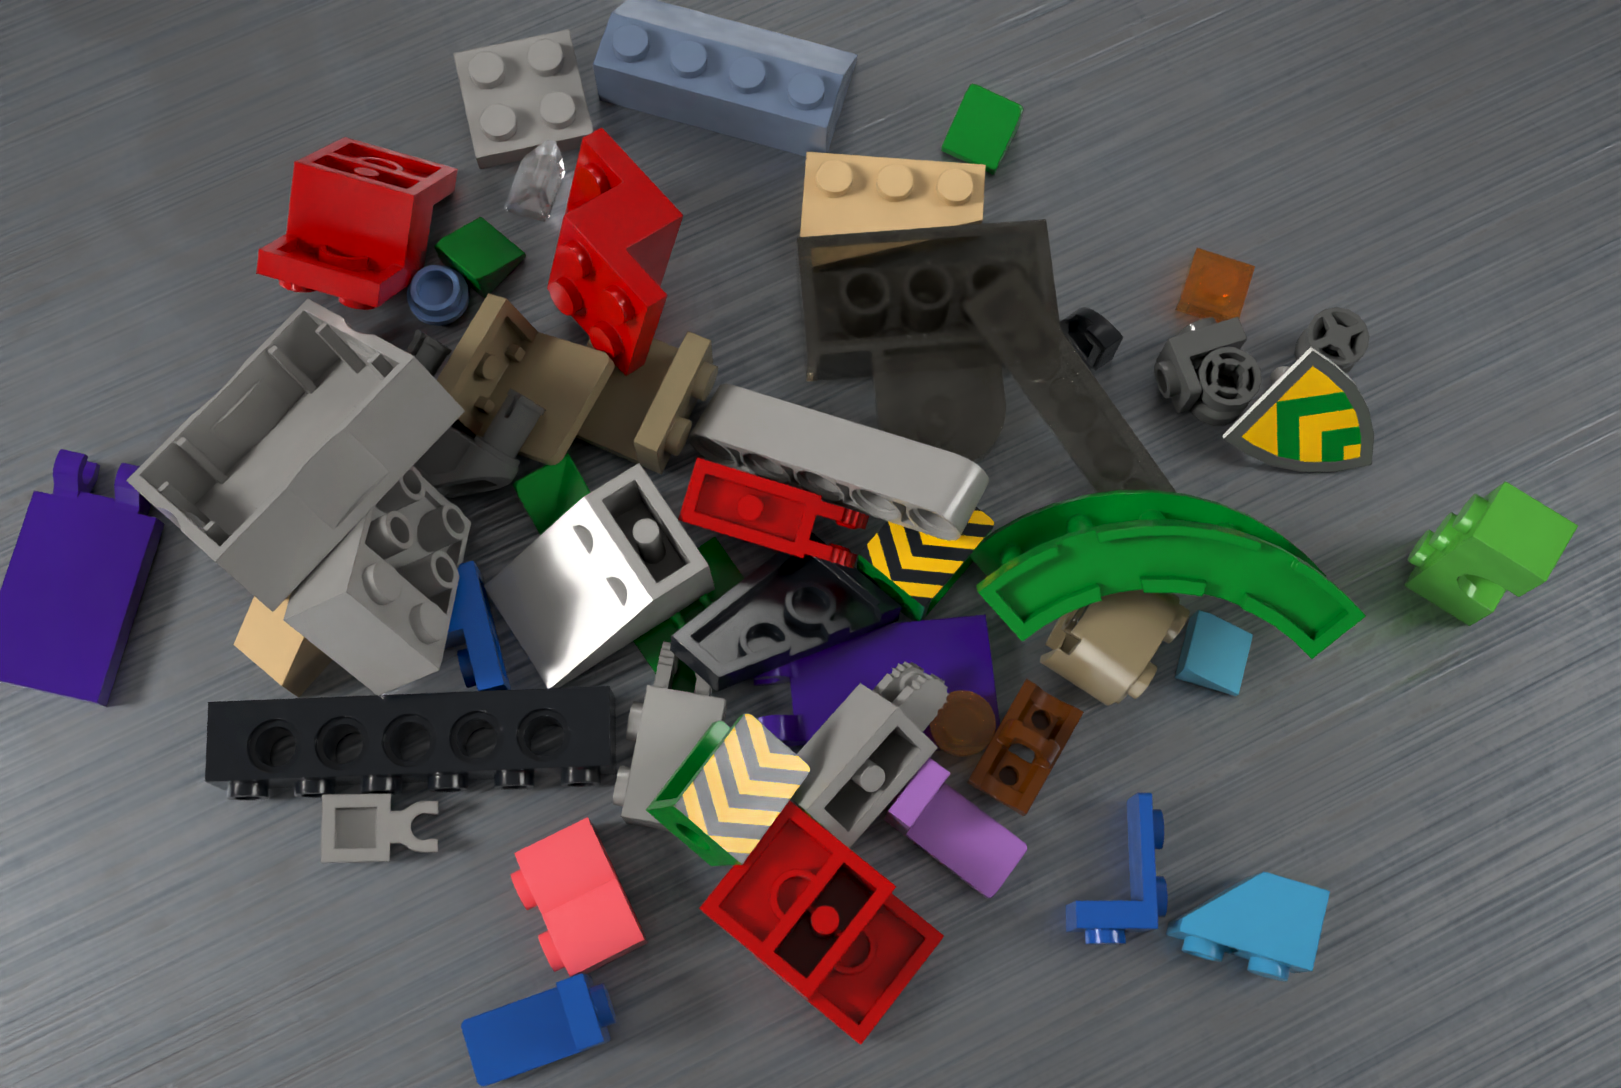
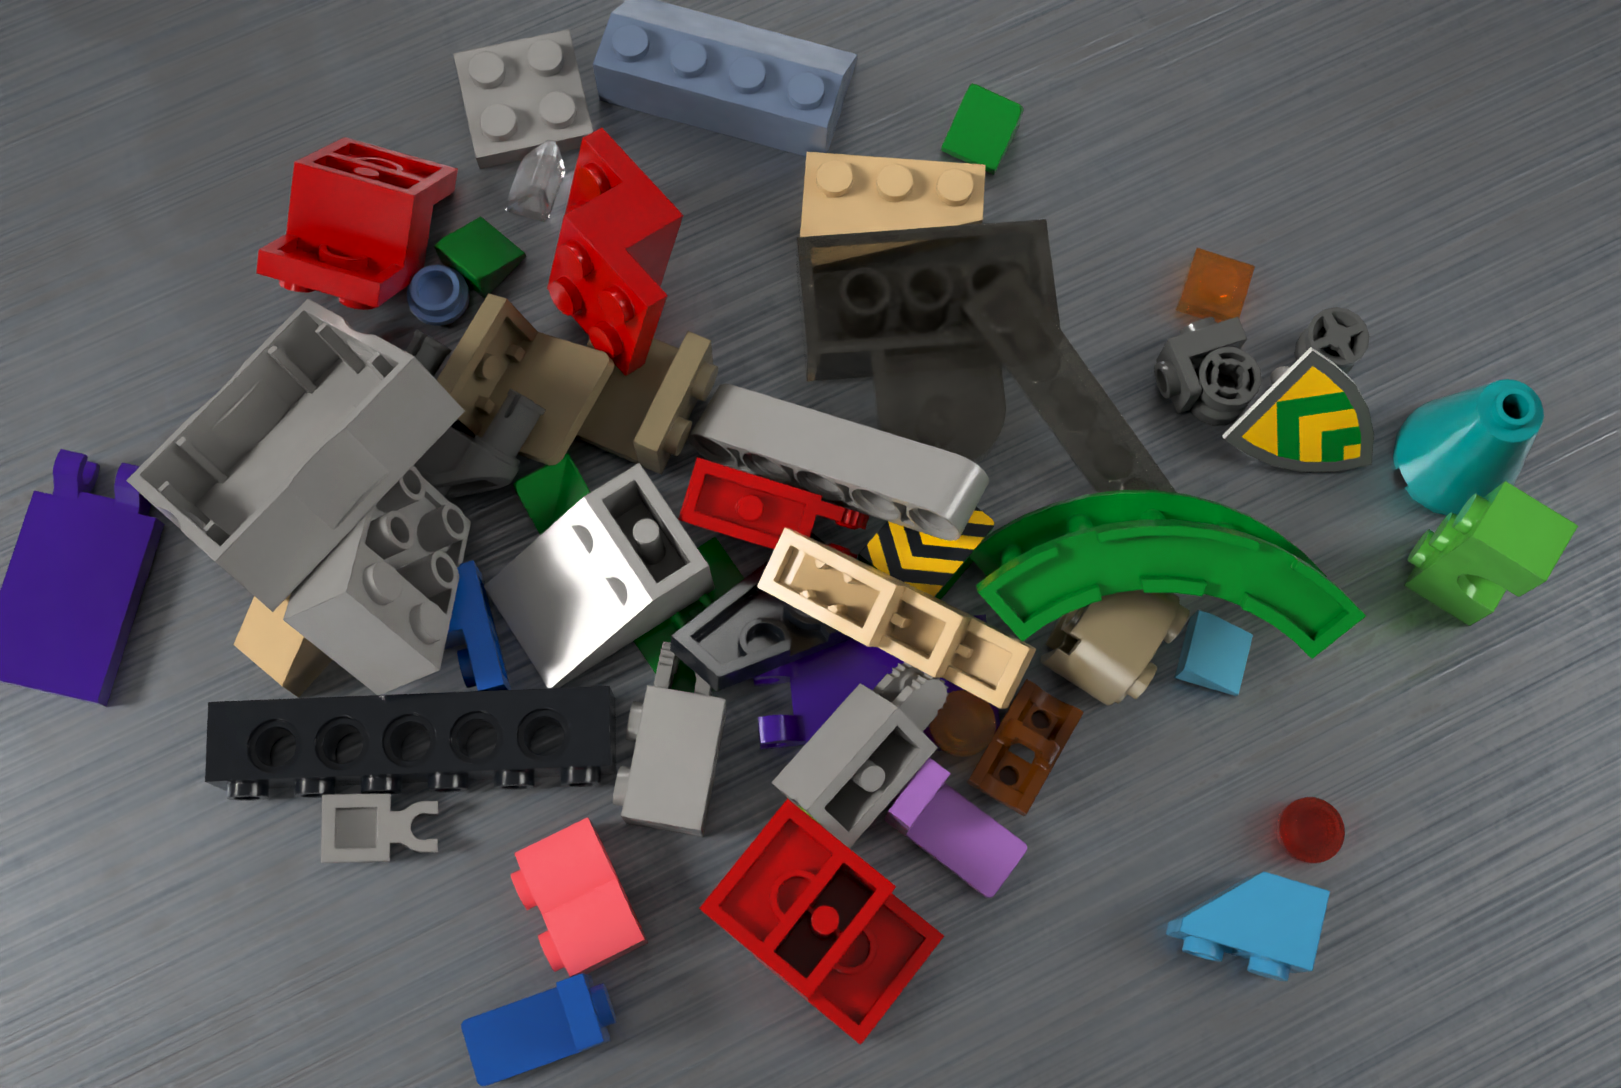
piece [646,713,810,866] -> none
black tile [1059,307,1123,371] -> none
blue bracket [1065,793,1168,945] -> none
none -> tan slope [757,527,1037,709]
none -> clear red plate [1277,797,1345,864]
none -> teal cone [1393,379,1544,516]

